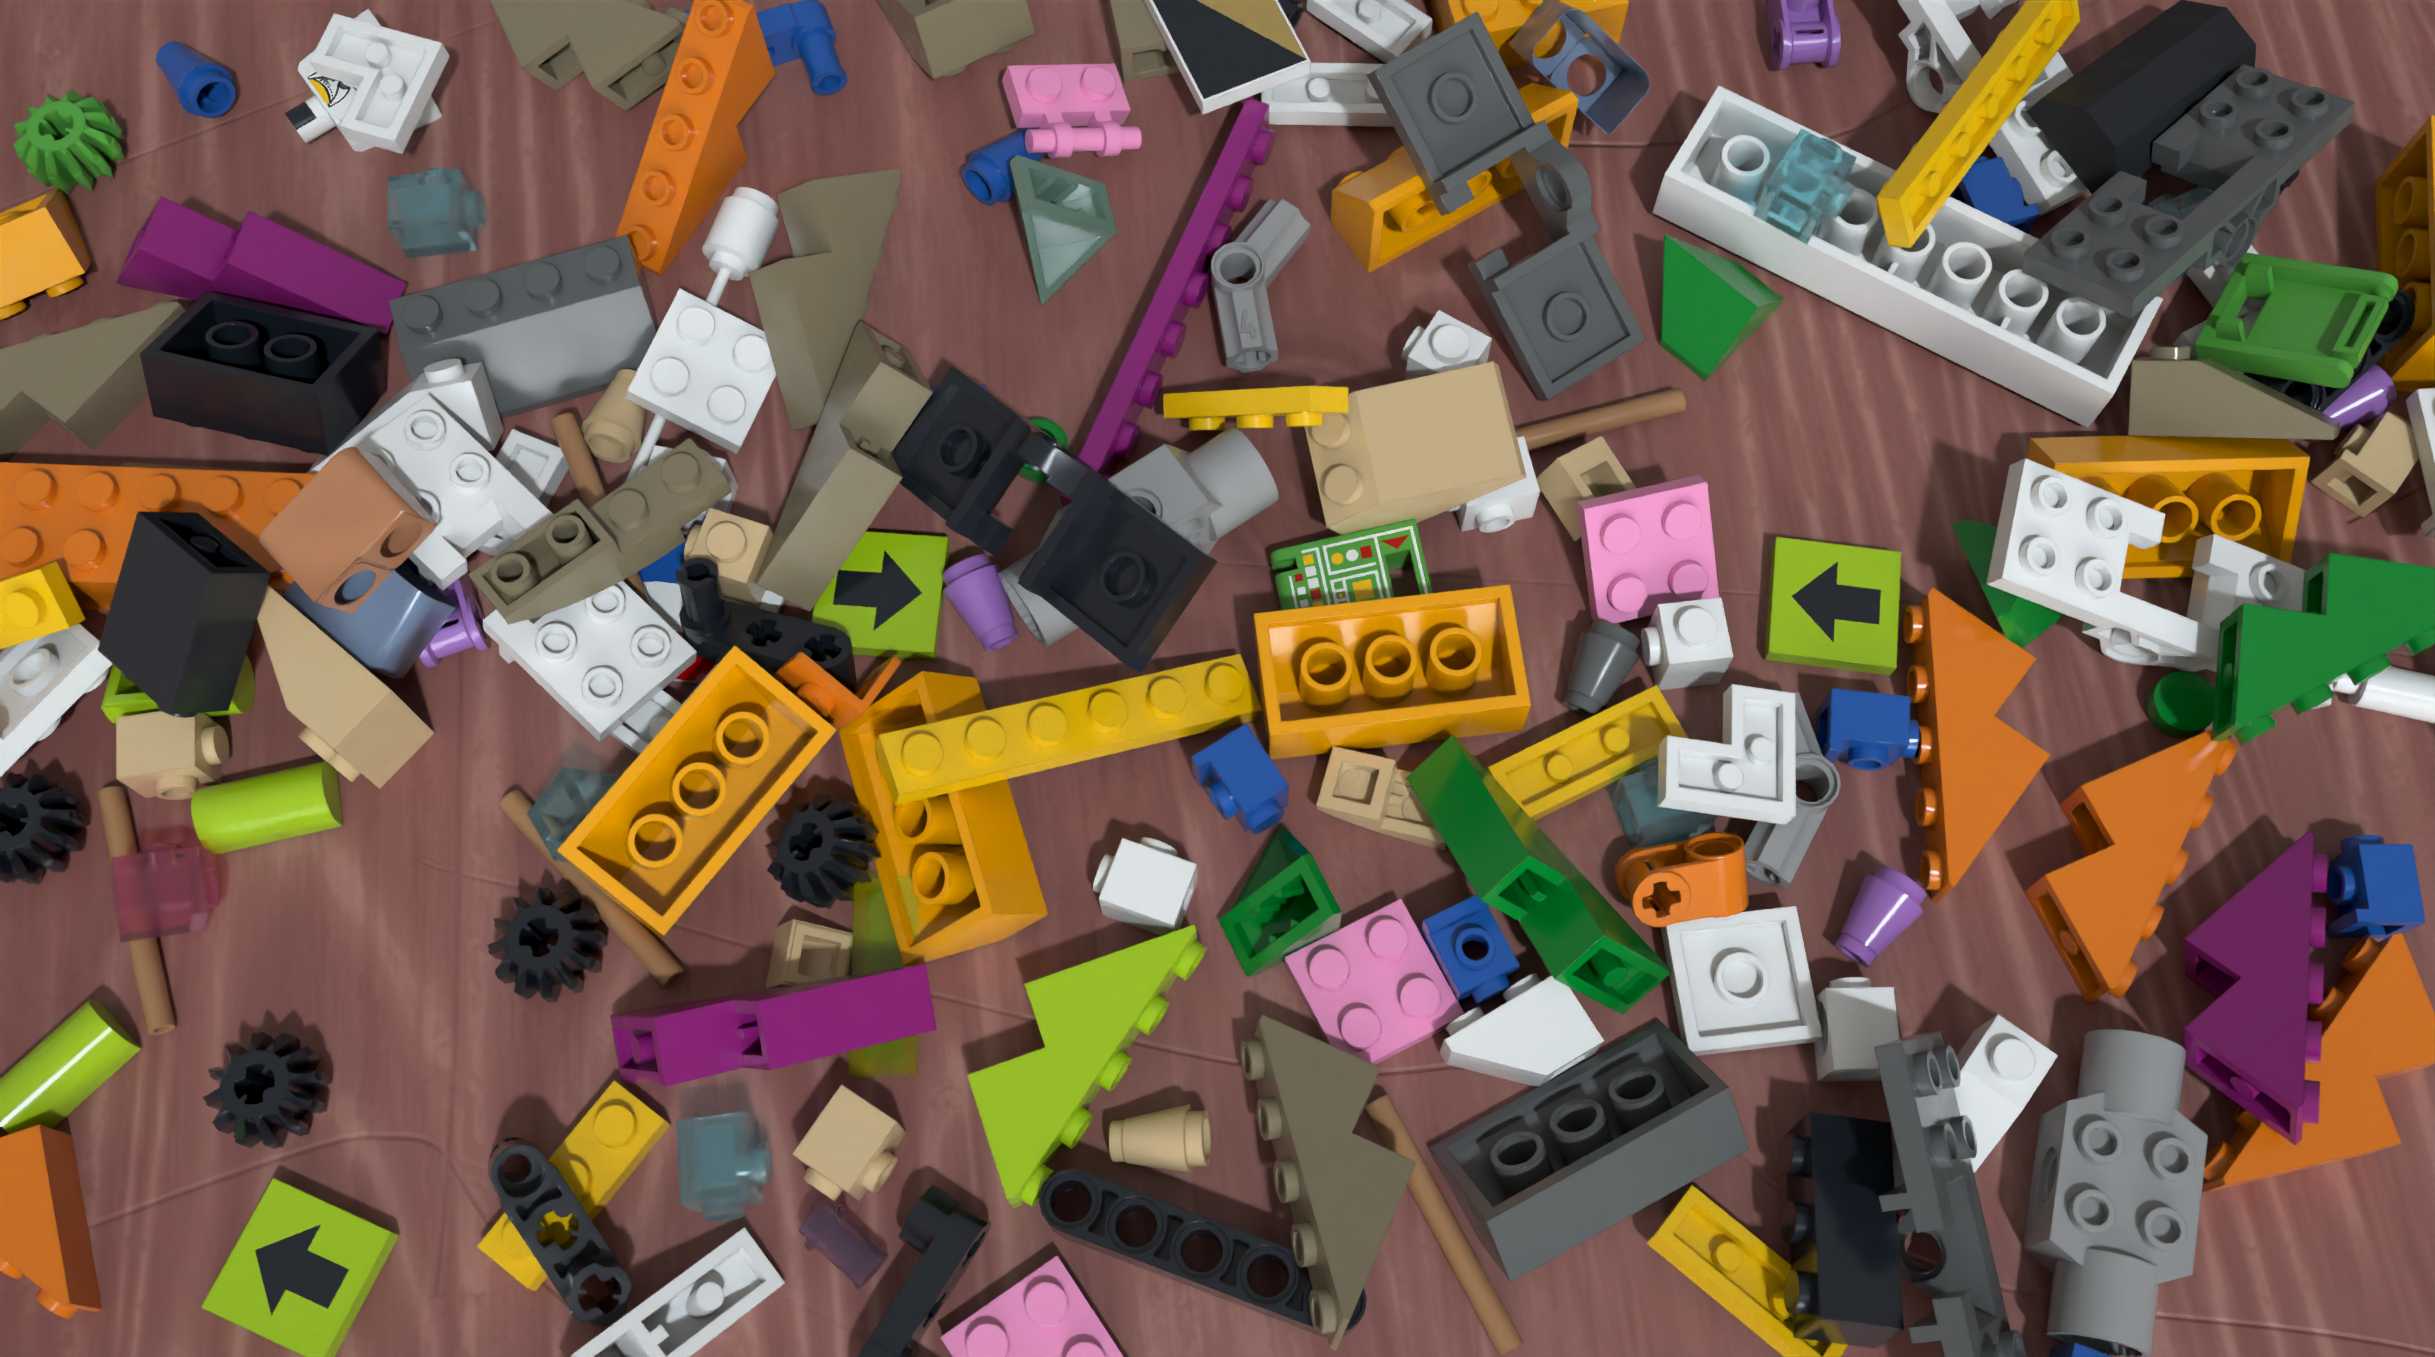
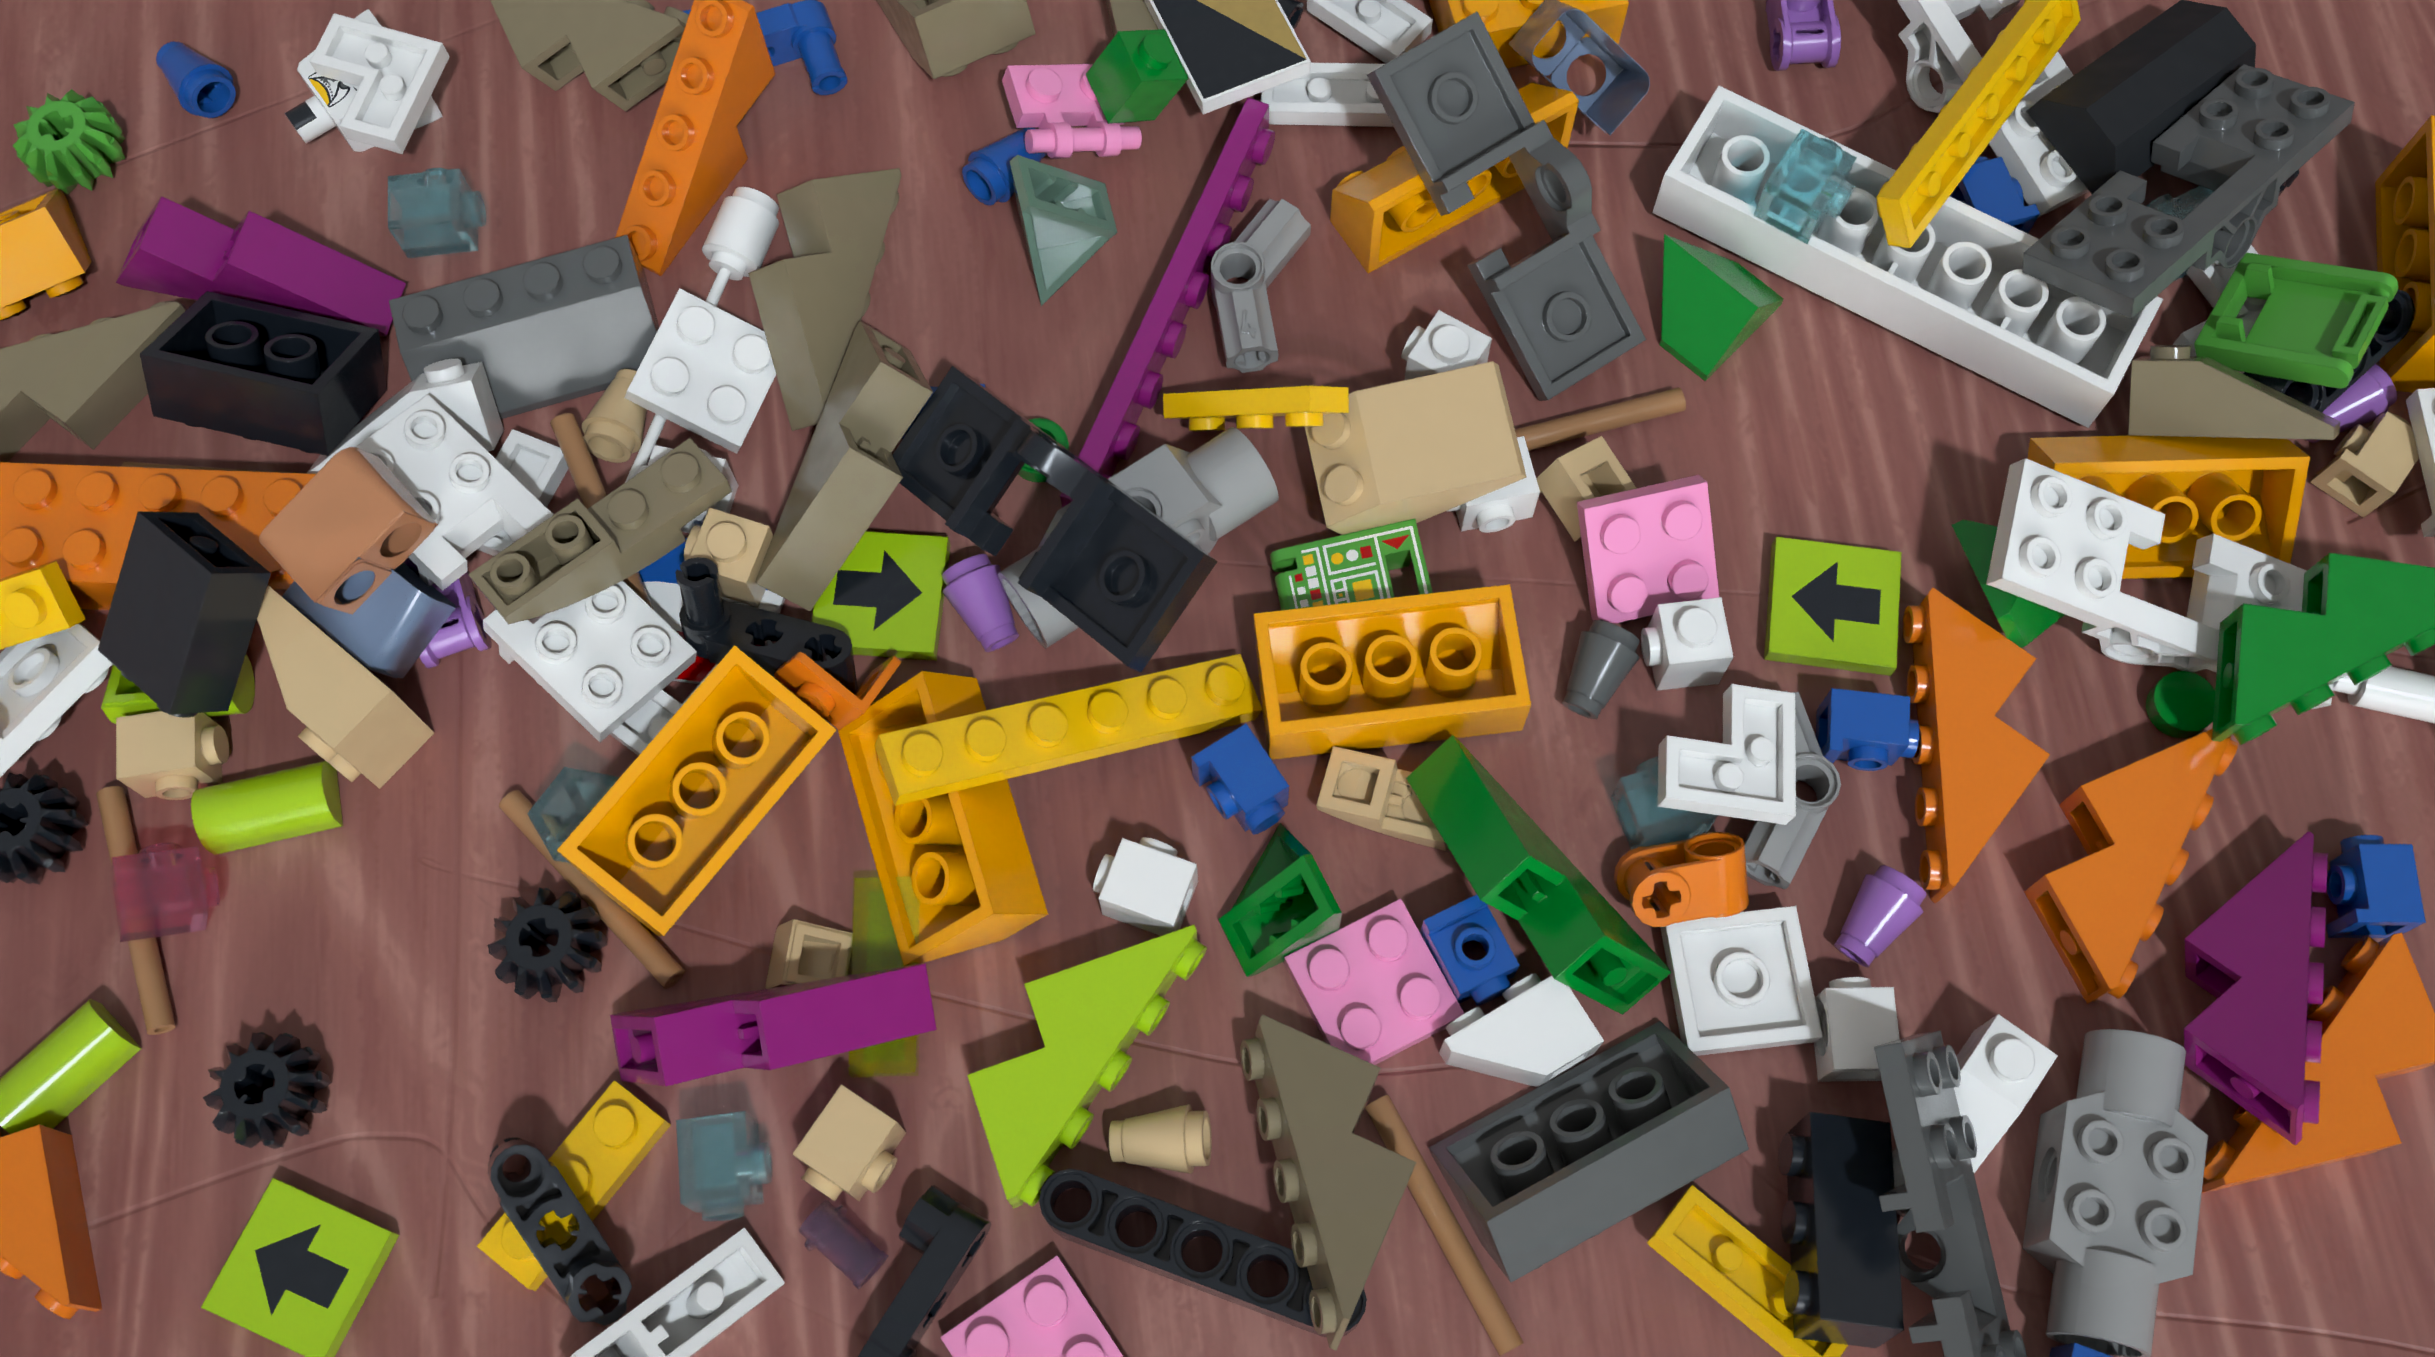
black gear [765,793,882,909] -> none
yellow plate [1487,685,1688,821] -> none
none -> green brick [1086,29,1188,124]

